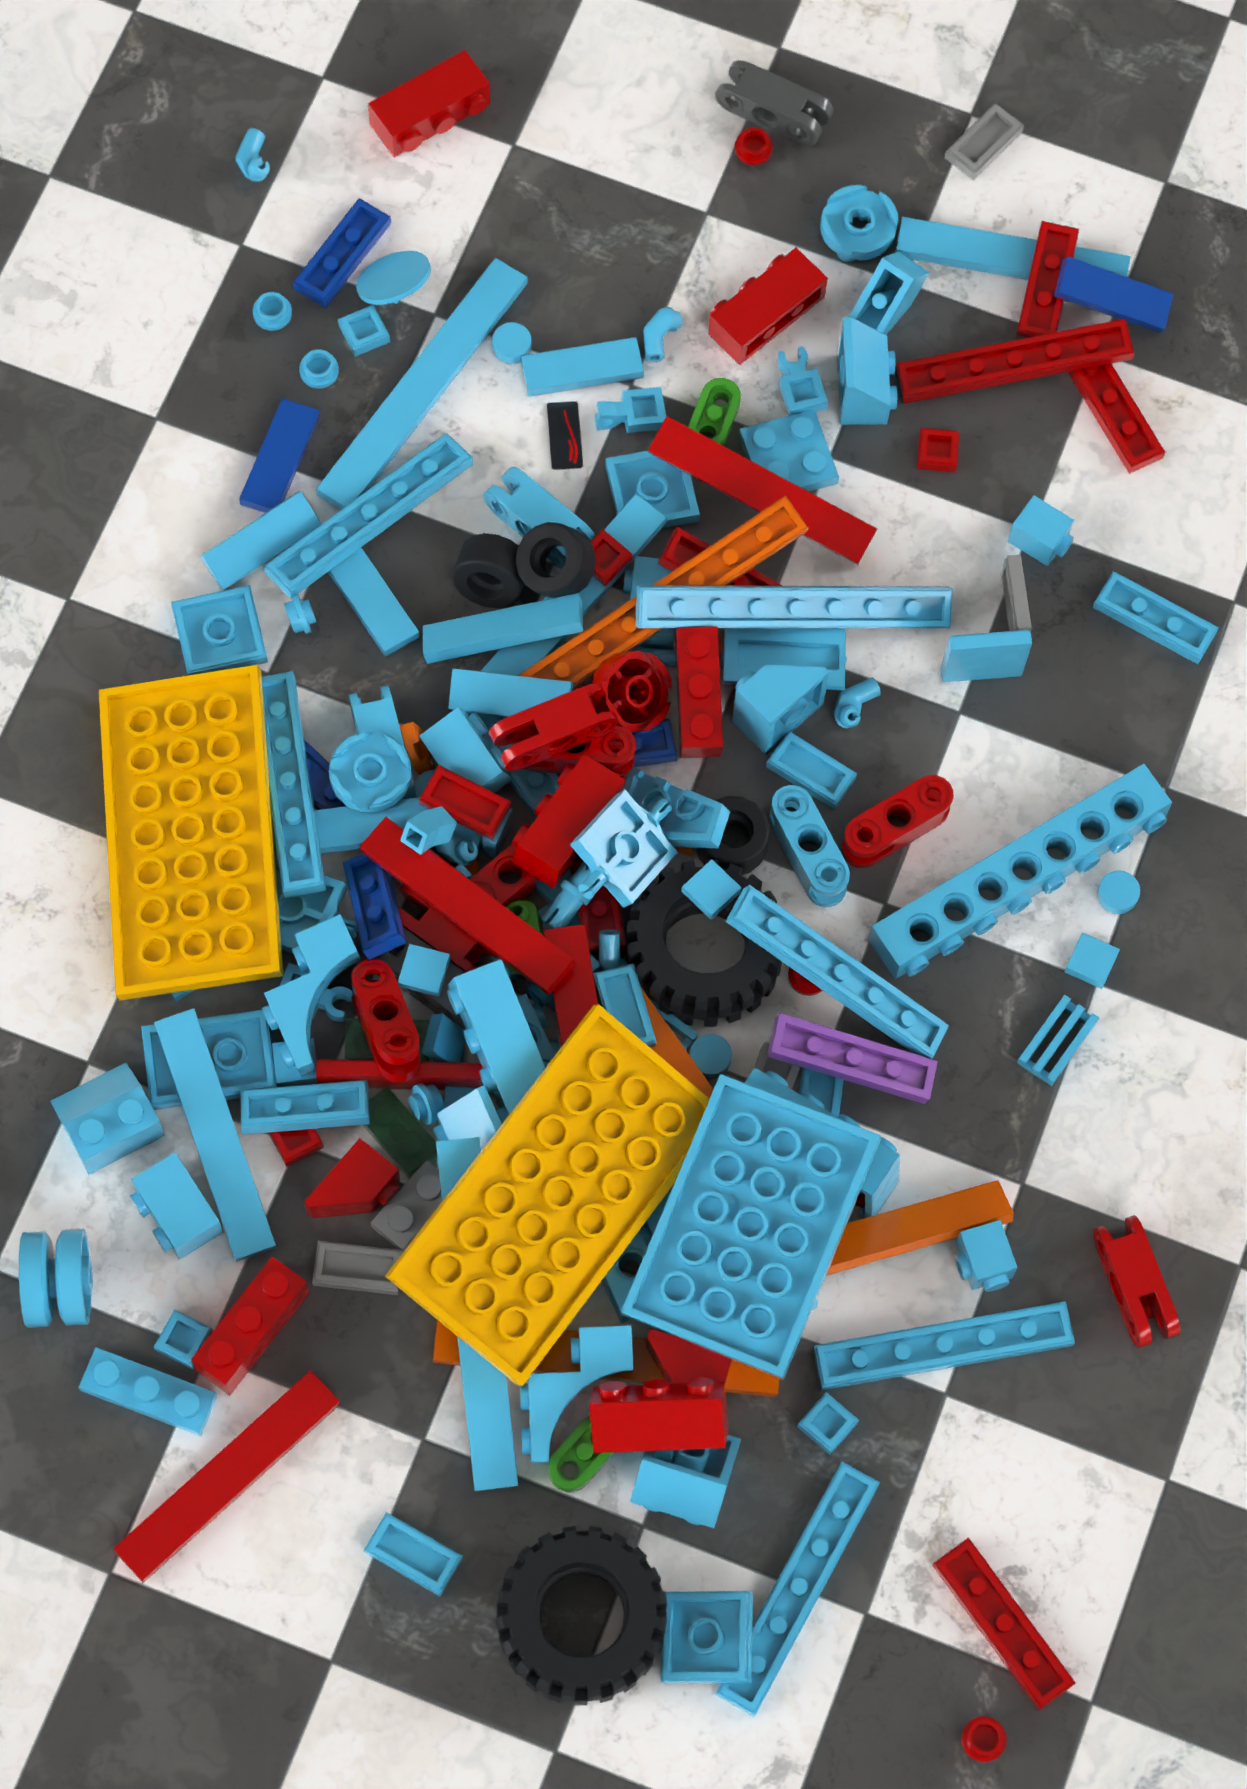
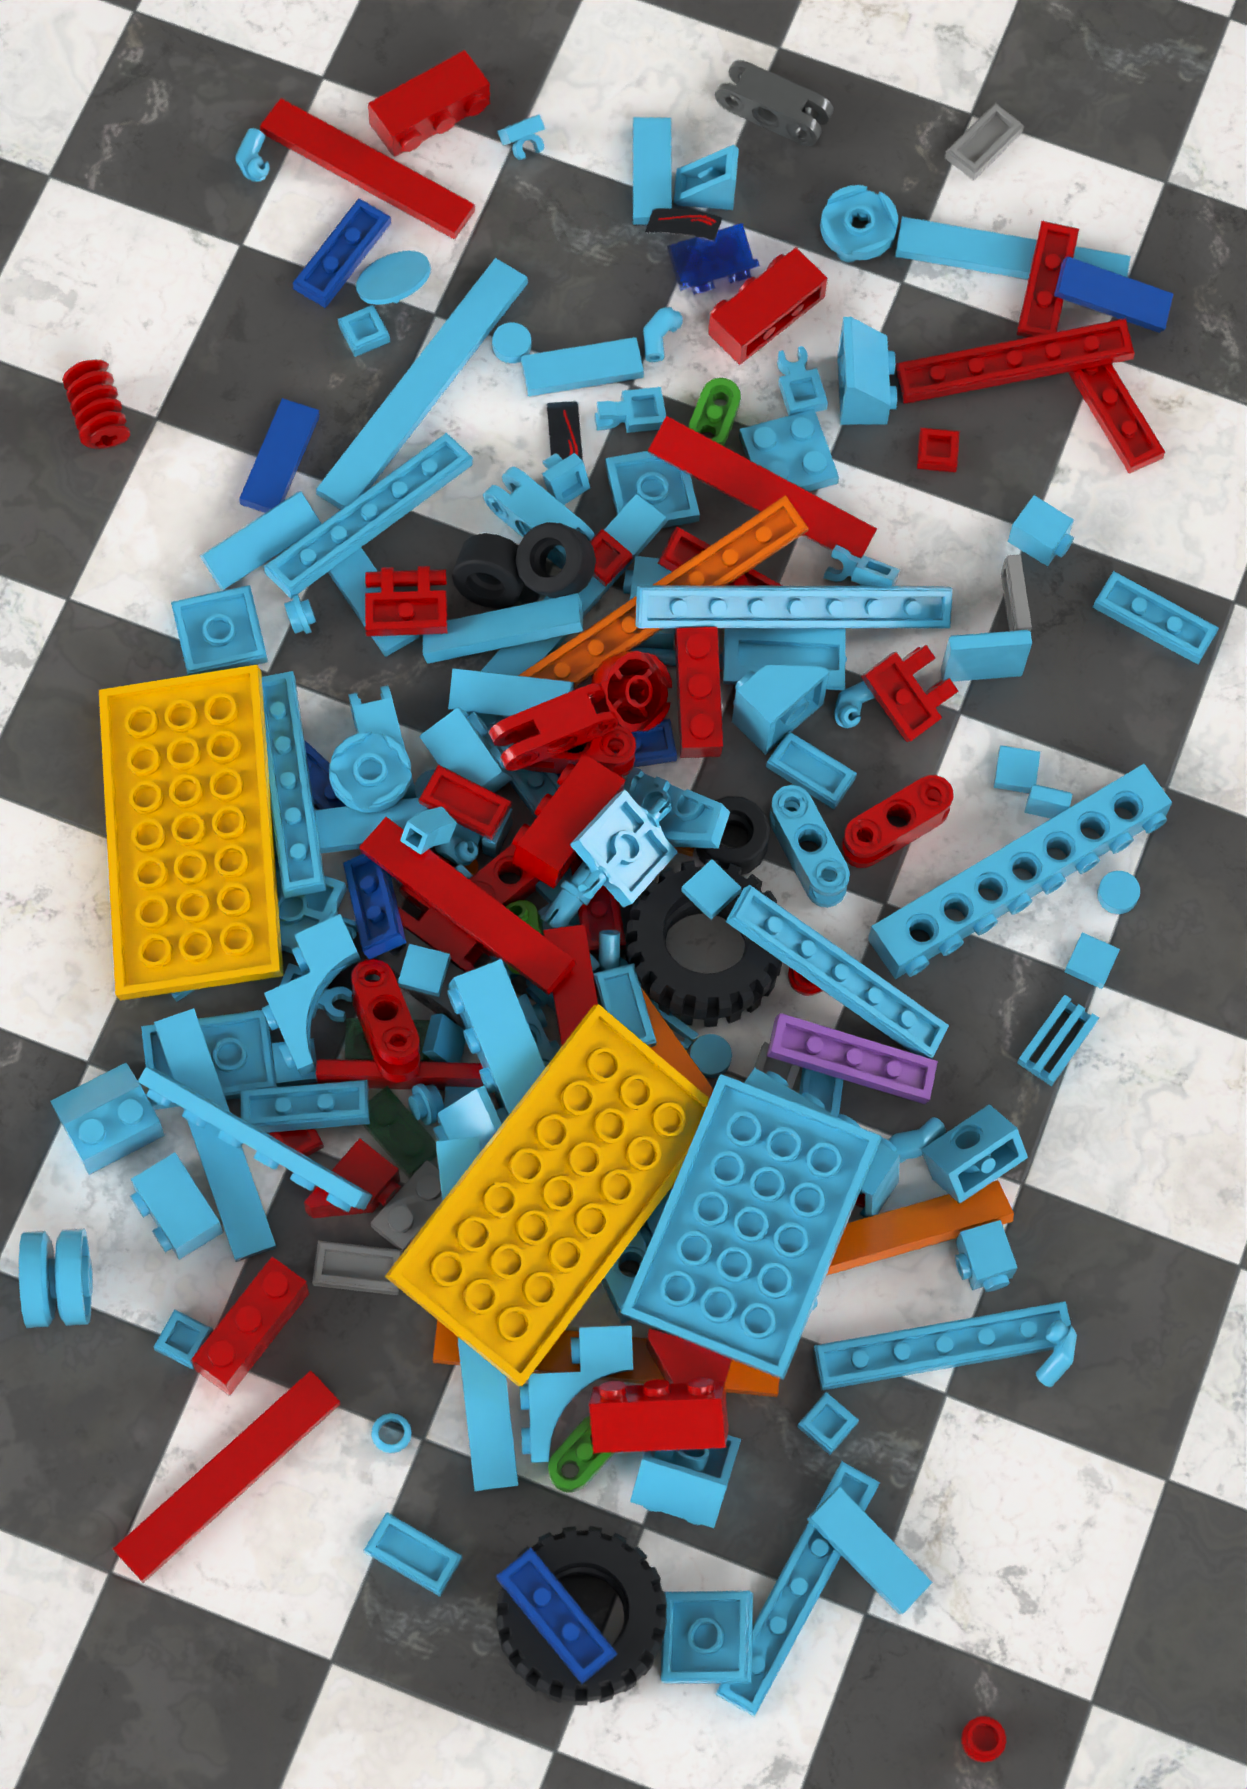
medium azure plate [79,1348,218,1436] -> none
medium azure plate [253,292,292,331] -> none
medium azure plate [299,349,339,388] -> none
orange tile [400,722,434,775] -> none
red plate [734,127,773,165] -> none
medium azure slope [849,252,930,335] -> none
red tile [932,1538,1076,1711] -> none
red piece [1093,1215,1181,1348] -> none
none -> red piece [62,359,131,449]
none -> medium azure plate [137,1067,373,1212]
none -> red tile [260,98,475,240]
none -> red plate [365,566,448,637]
none -> medium azure piece [371,1413,412,1454]
none -> blue tile [496,1548,617,1684]
none -> medium azure tile [497,114,545,160]
none -> medium azure tile [542,453,591,505]
none -> medium azure tile [633,117,672,225]
none -> black sticker [645,208,722,241]
none -> clear blue bracket [667,223,760,295]
none -> medium azure slope [674,145,739,210]
none -> medium azure tile [807,1487,932,1615]
none -> medium azure plate [823,545,900,586]
none -> red plate [861,645,959,742]
none -> medium azure arm [888,1117,946,1163]
none -> medium azure brick [921,1104,1028,1204]
none -> medium azure tile [993,745,1040,793]
none -> medium azure tile [1024,784,1072,819]
none -> medium azure arm [1036,1320,1077,1387]

